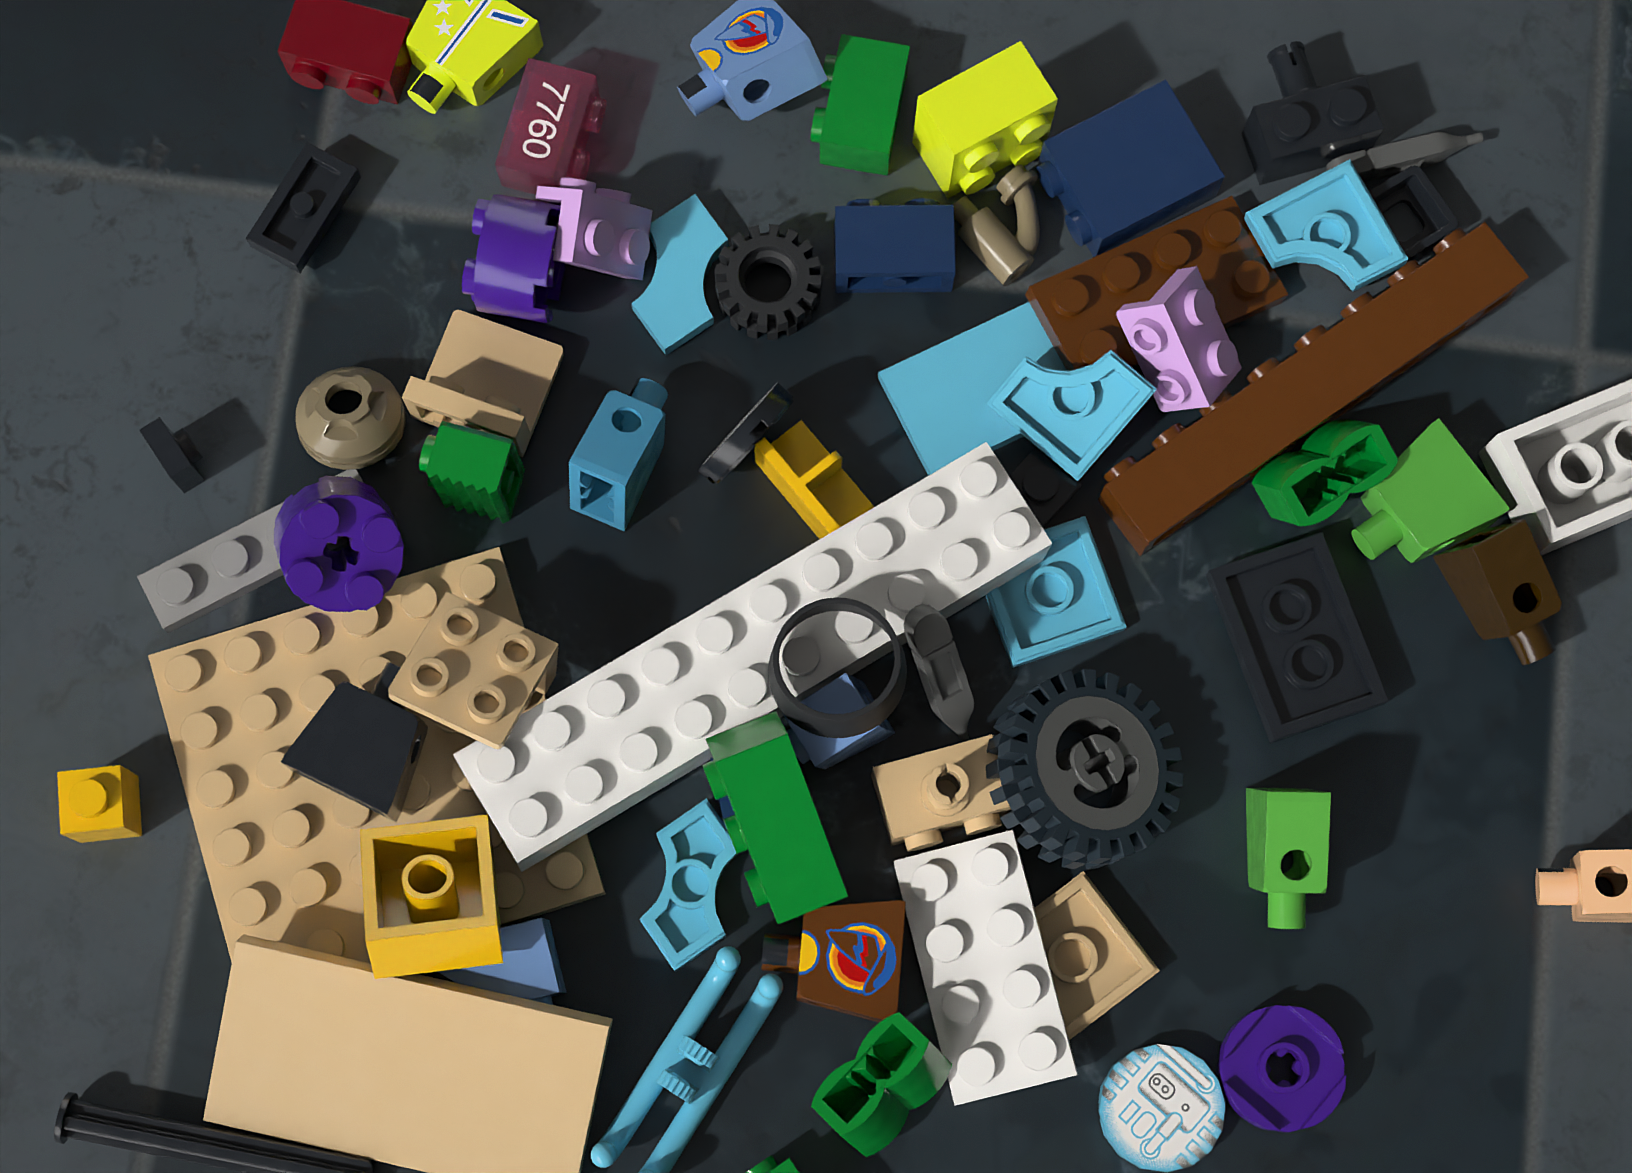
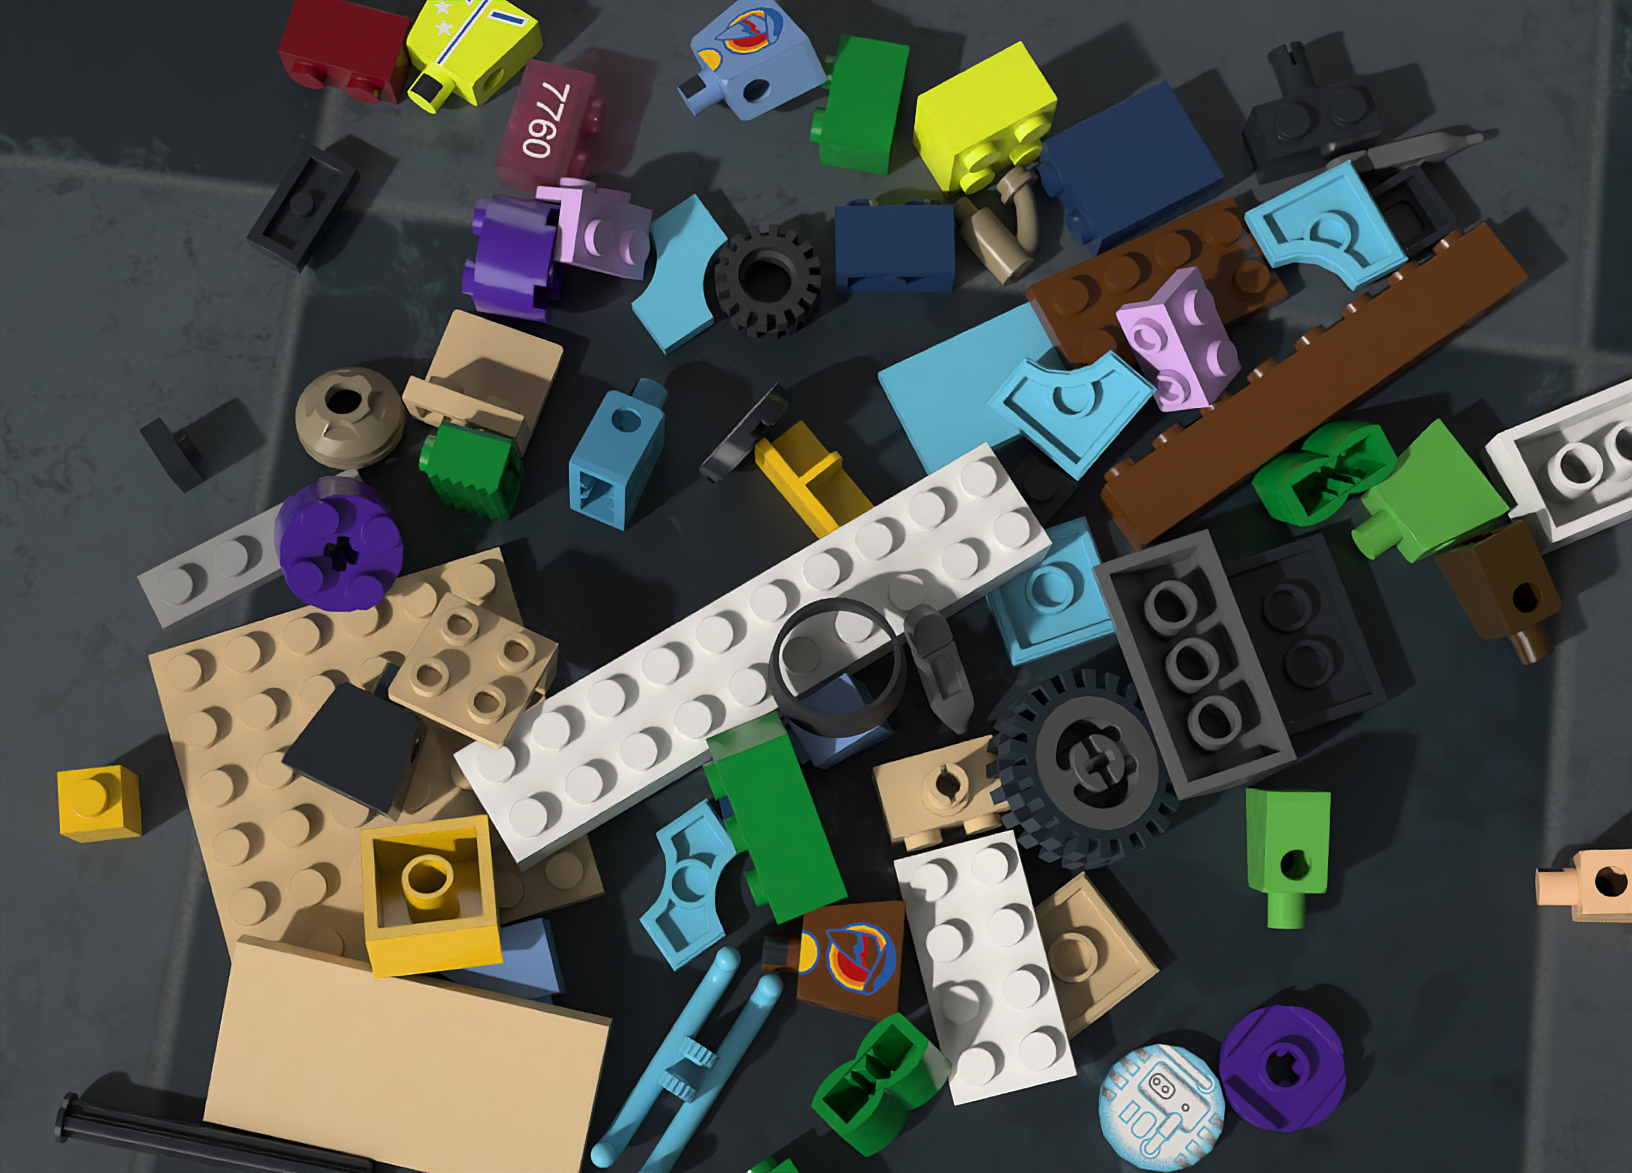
none -> dark grey slope [1091,529,1297,801]

